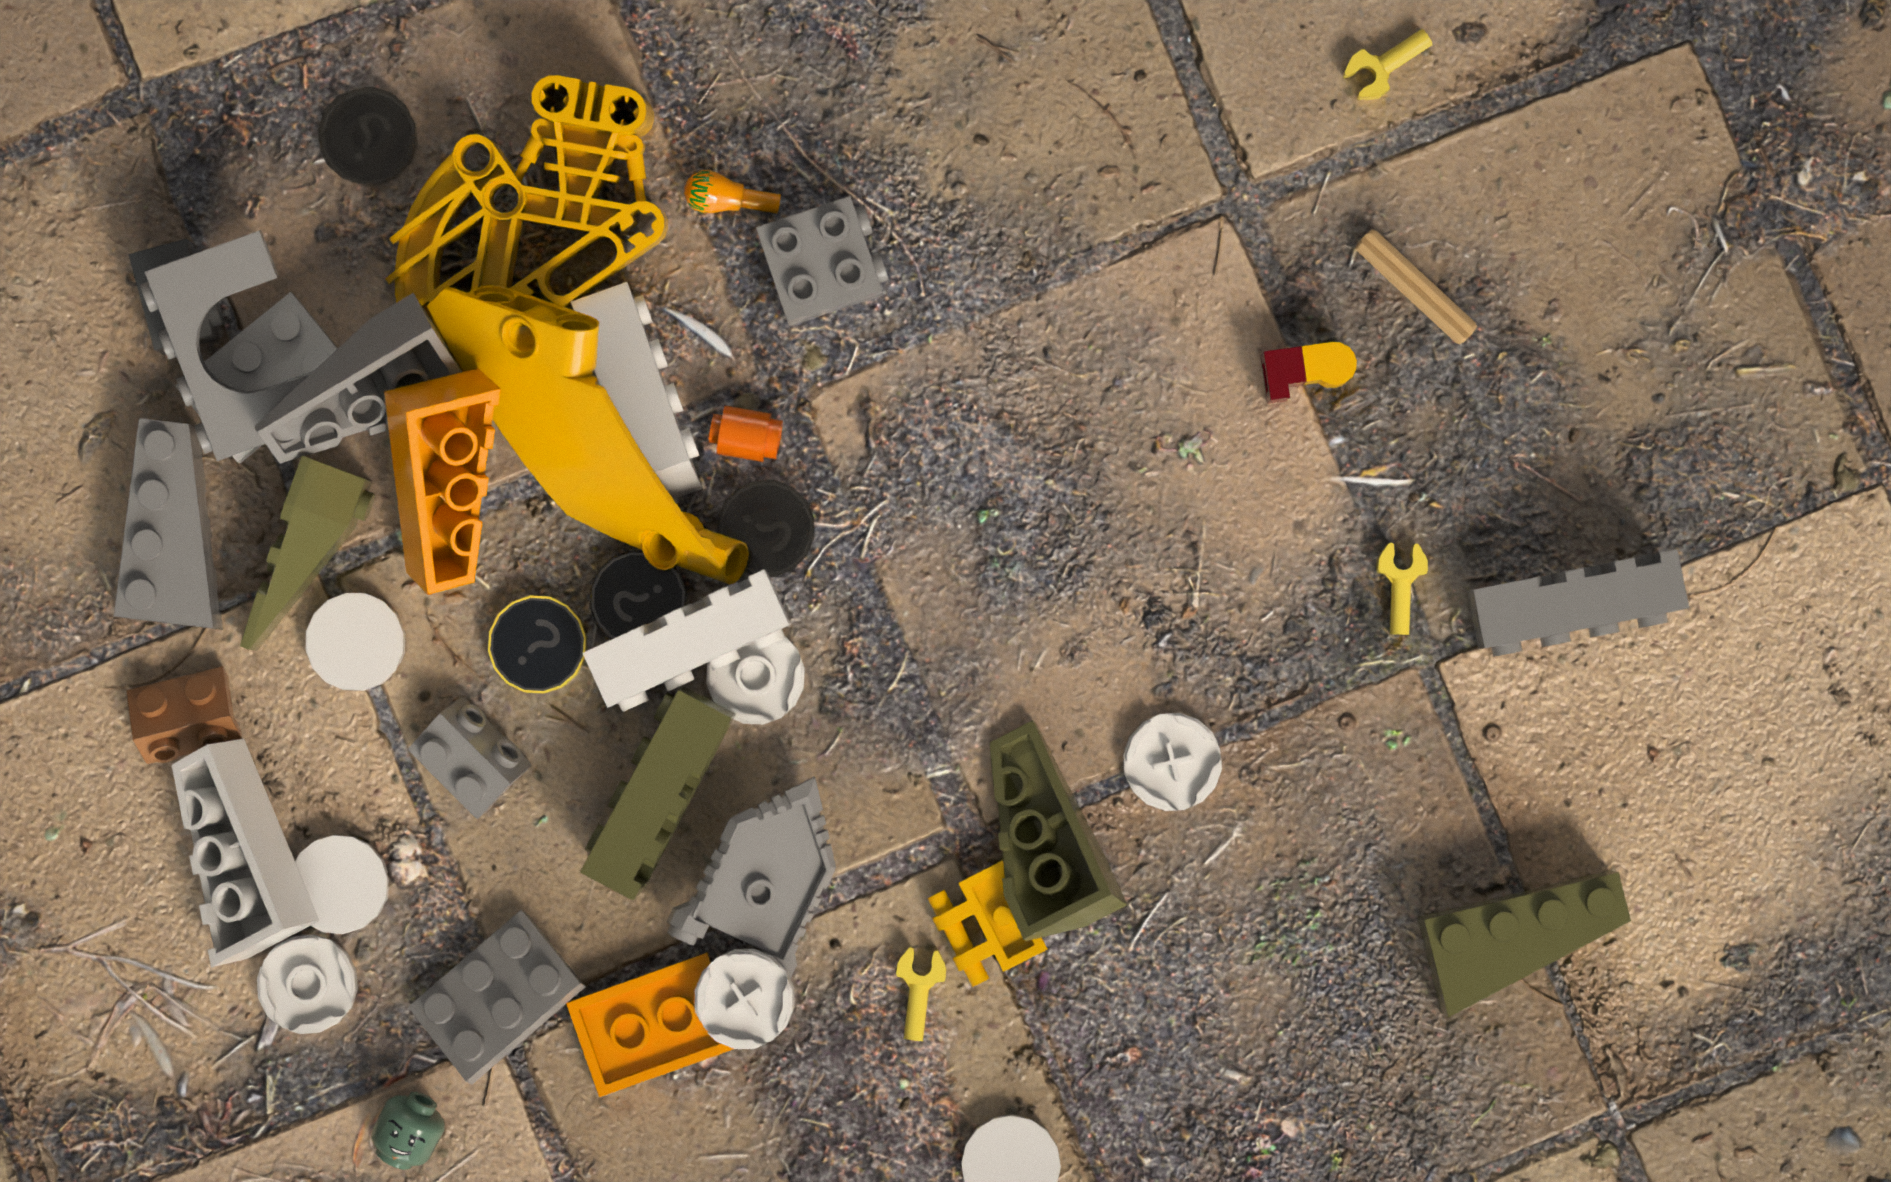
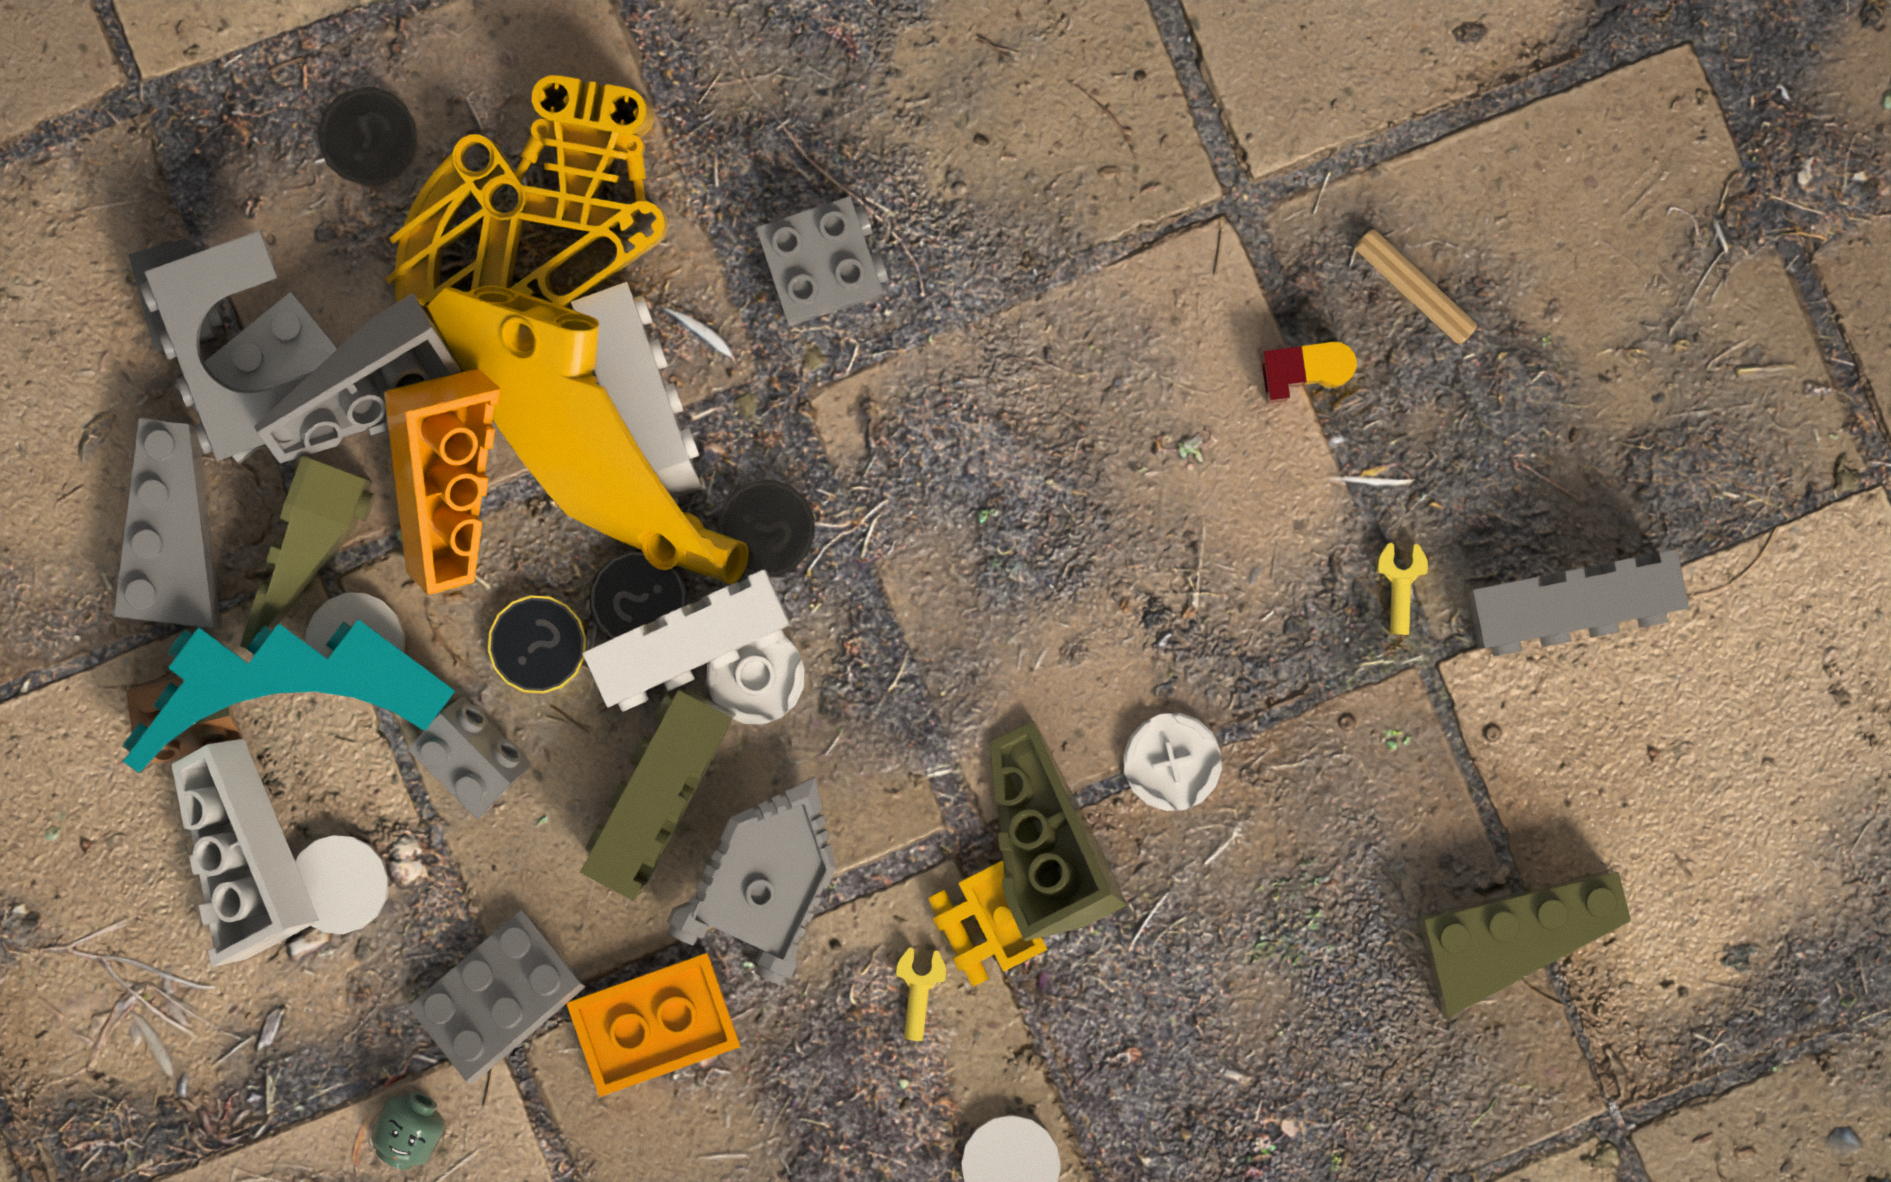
white tile [257,934,358,1034] -> none
light orange piece [684,170,781,214] -> none
white tile [695,949,795,1049] -> none
orange brick [708,405,783,462] -> none
light yellow bar [1343,29,1432,100] -> none
none -> teal arch [122,619,455,773]

